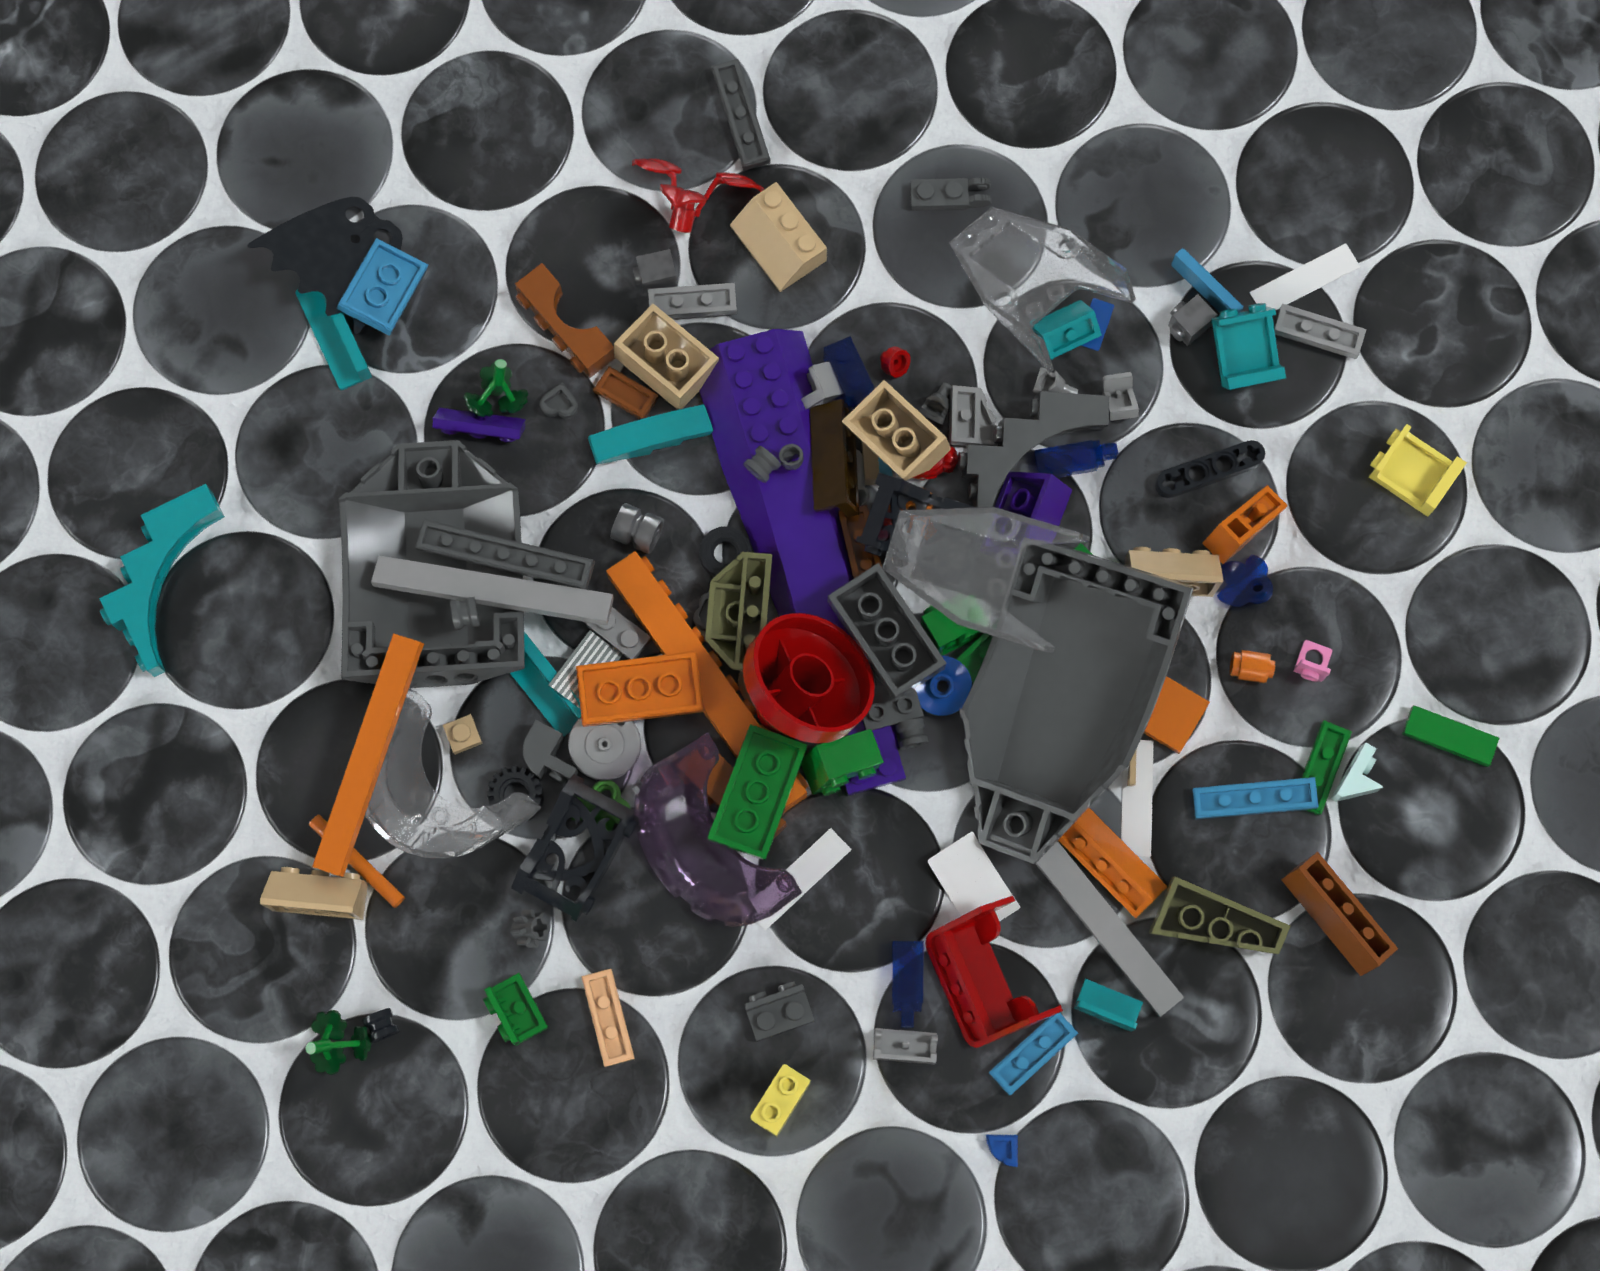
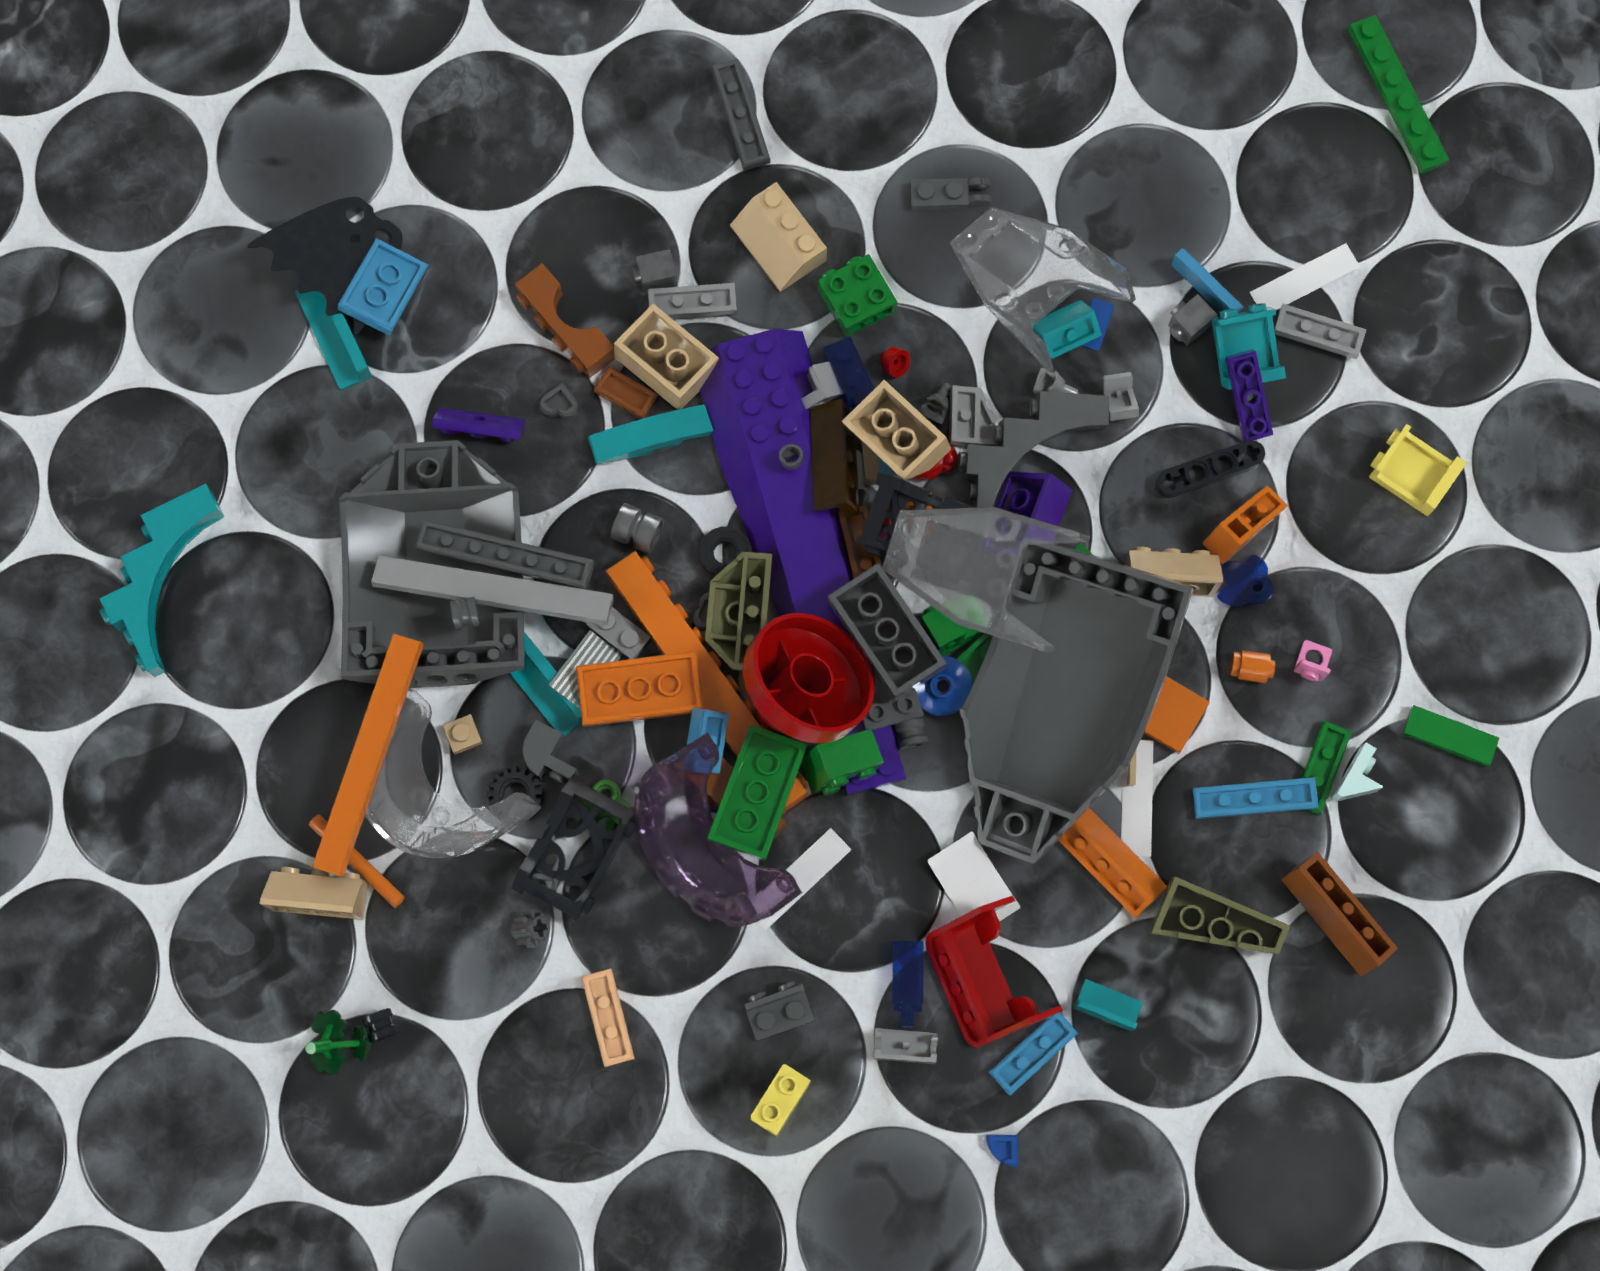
dark green plant [463,359,528,417] -> none
green bracket [483,973,549,1046] -> none
light grey wheel [568,716,641,781] -> none
red plant [632,158,764,233] -> none
dark grey wheel [743,446,781,483] -> none
clear blue hinge [1034,440,1119,478] -> none
light grey tile [1036,841,1184,1017] -> none
none -> dark azure slope [683,708,729,774]
none -> green brick [818,254,897,338]
none -> dark purple tile [1225,349,1273,442]
none -> green plate [1348,15,1449,174]

